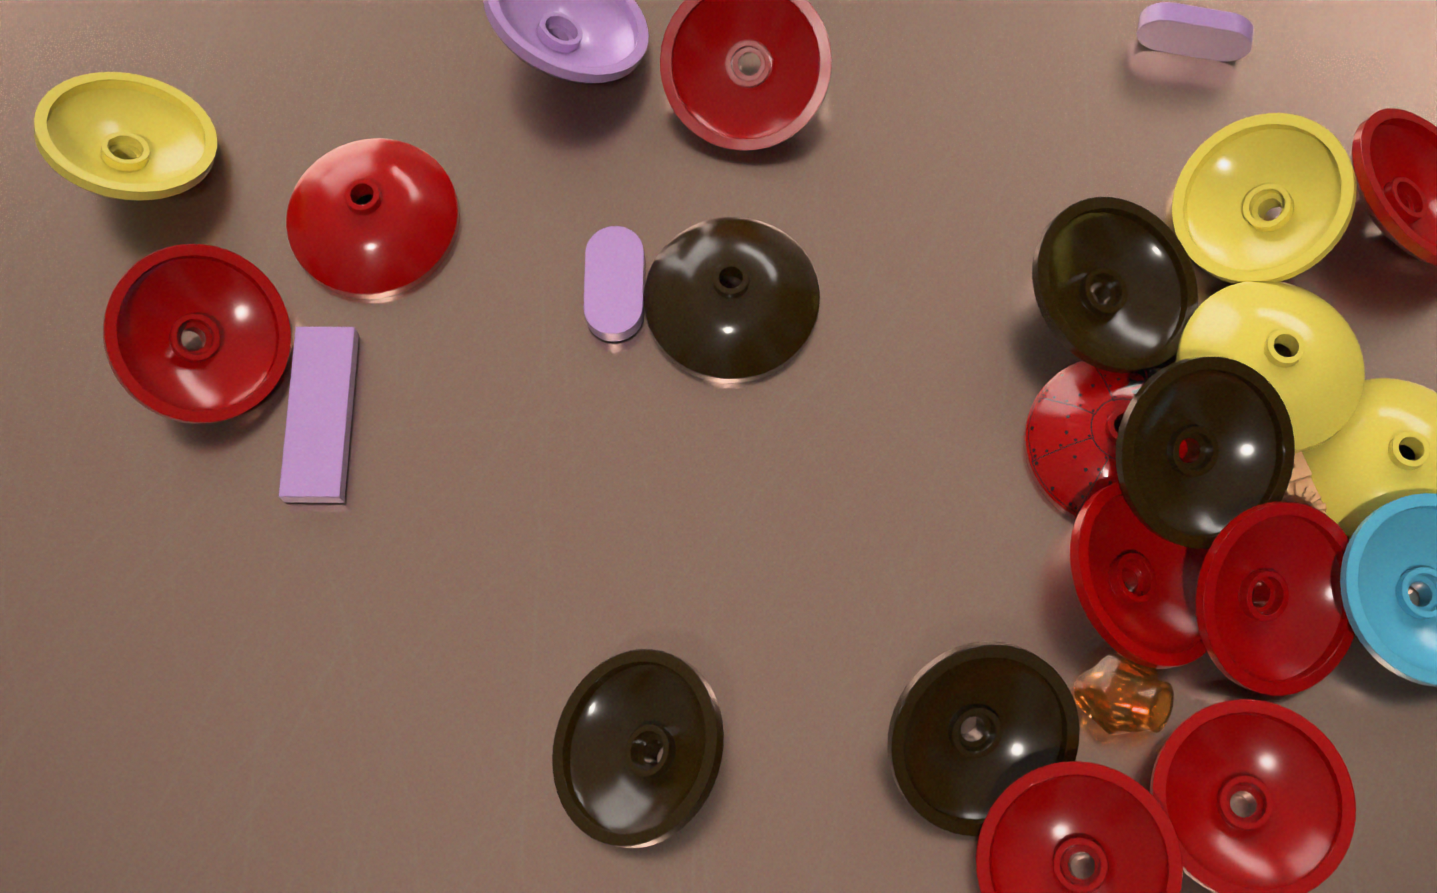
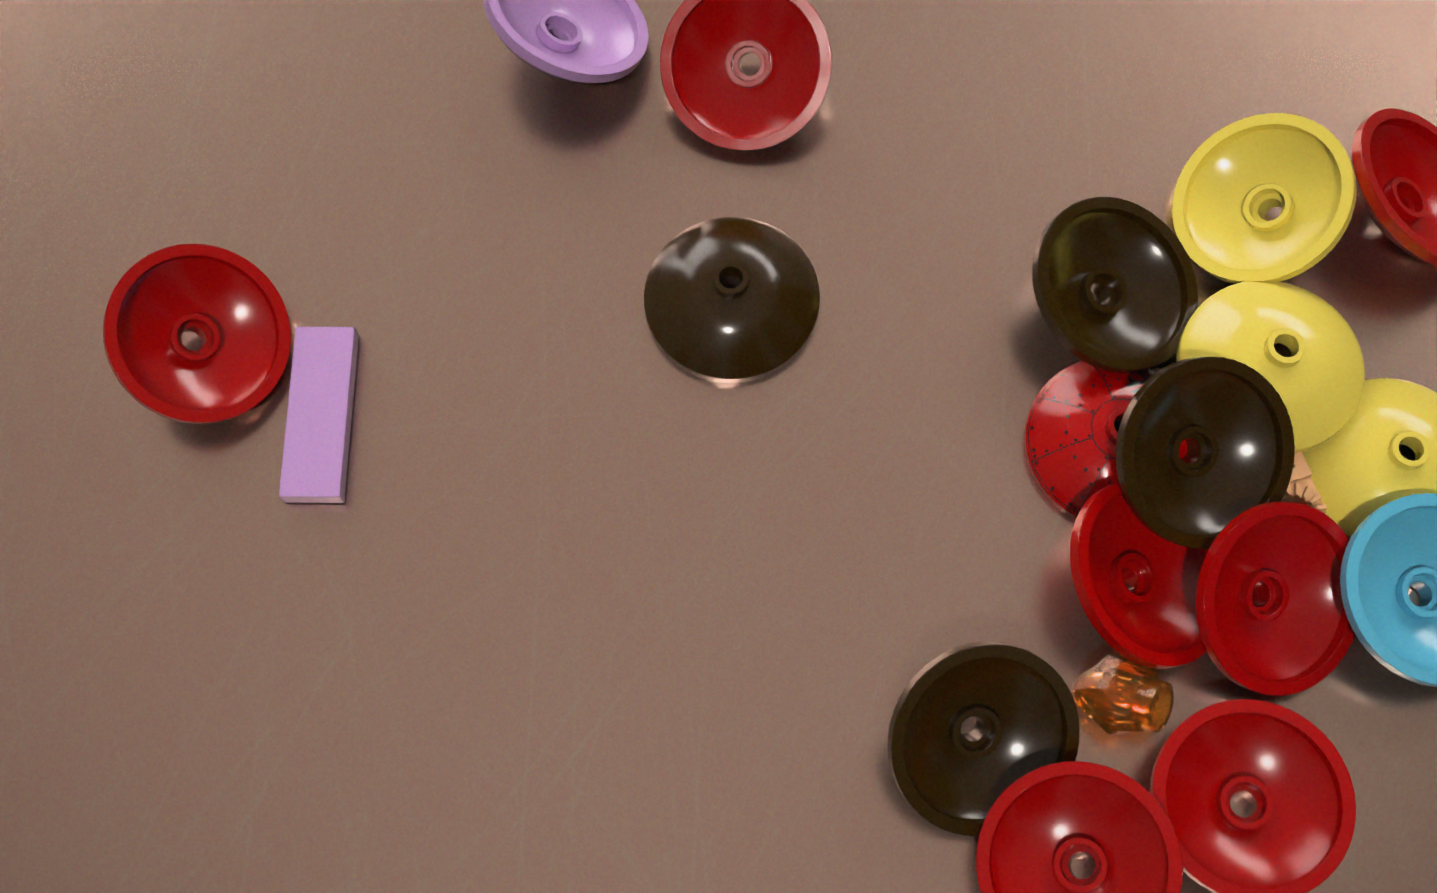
light yellow dish [34,72,217,201] -> none
red dish [286,138,460,299] -> none
dark brown dish [552,649,724,848] -> none
lavender tile [584,226,645,342] -> none
lavender tile [1137,2,1254,62] -> none

